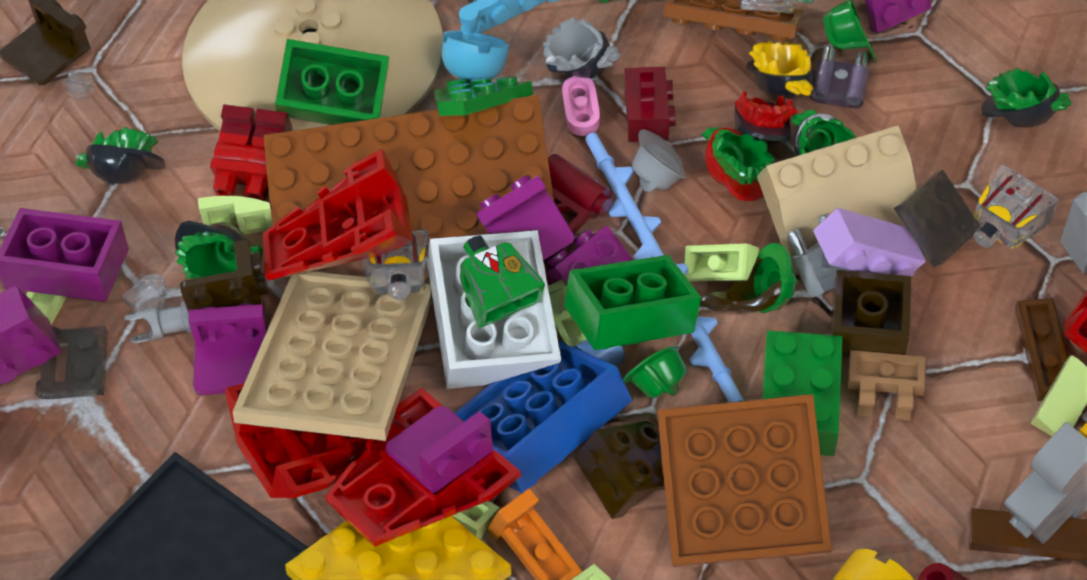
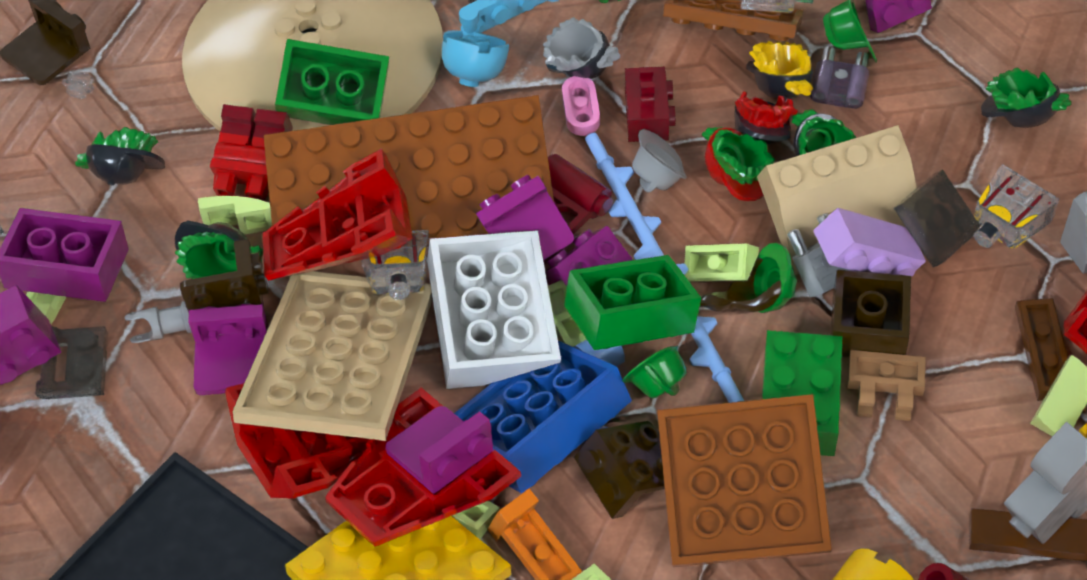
clear tile [122,274,168,311] -> none
green plate [434,76,534,116] -> none
green torso [460,235,545,329] -> none

